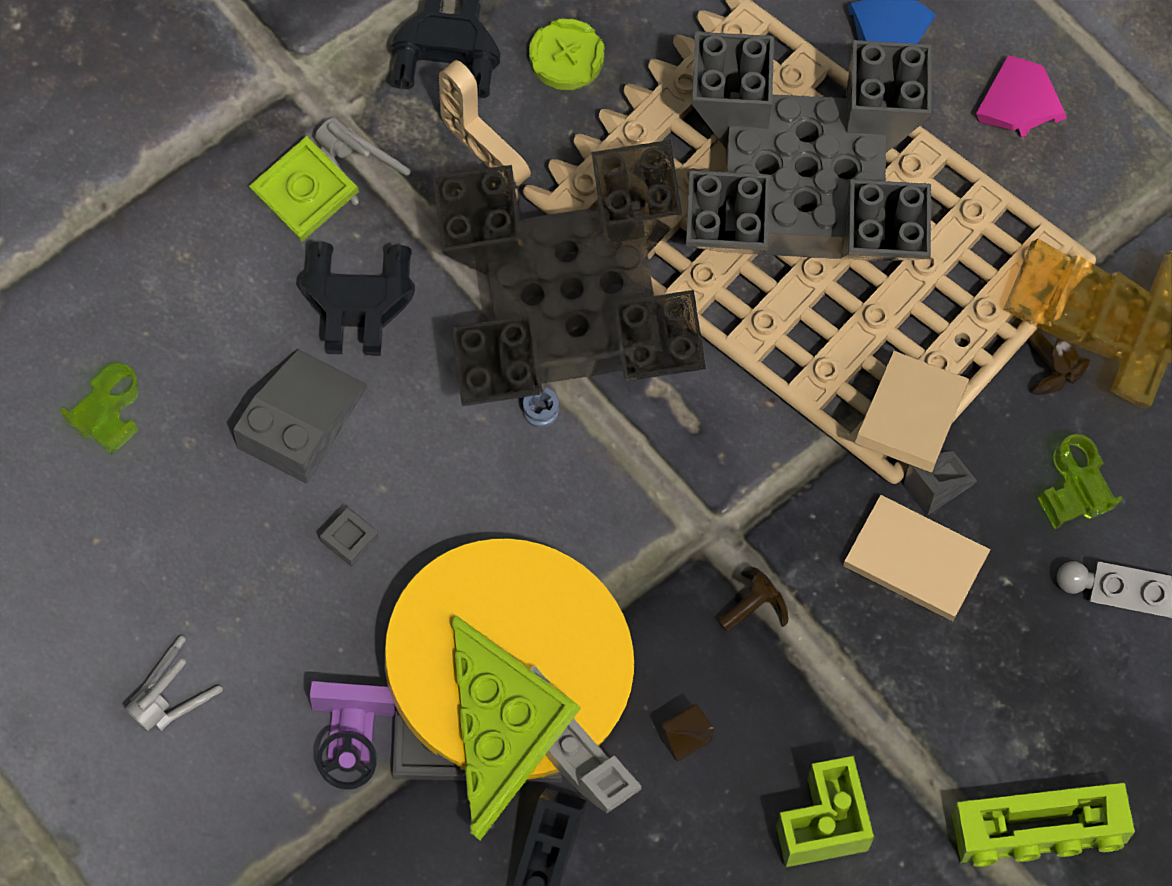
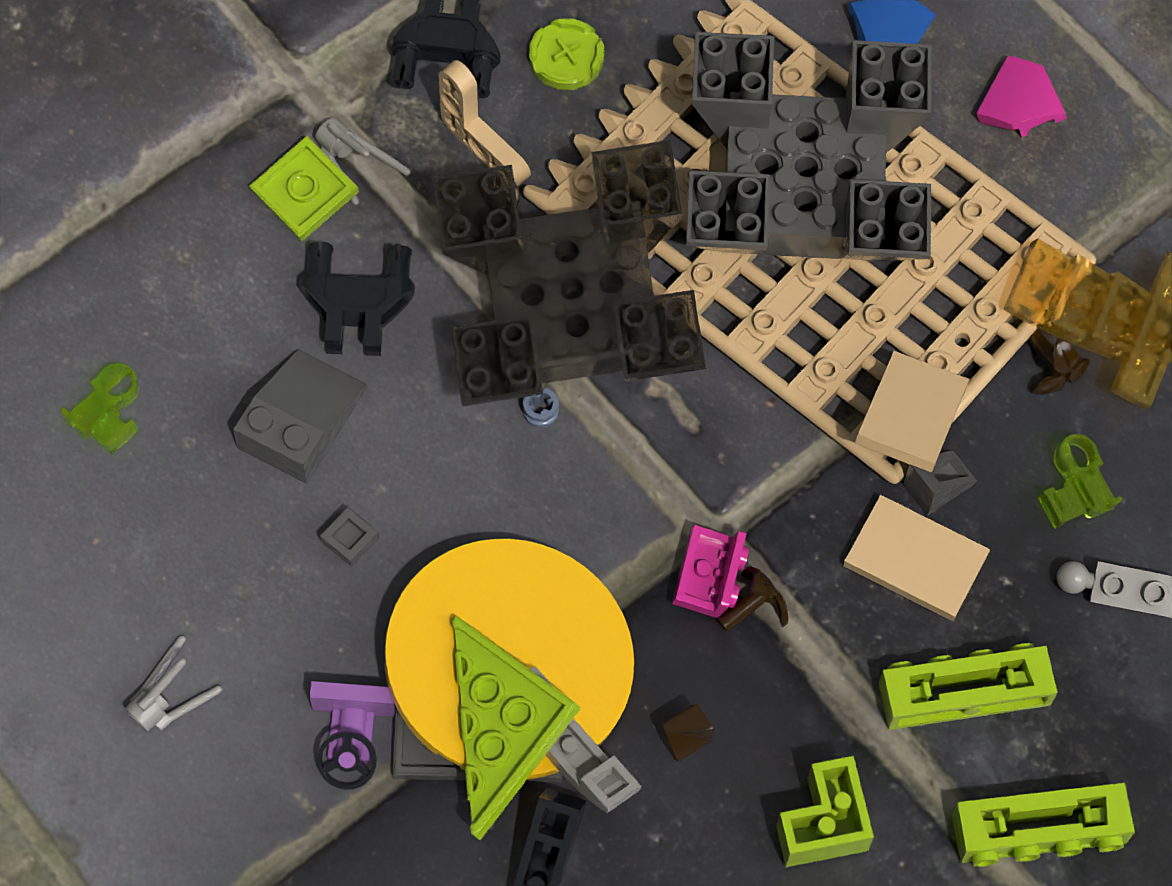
none -> dark pink bracket [672,525,749,618]
none -> lime brick [878,643,1057,730]

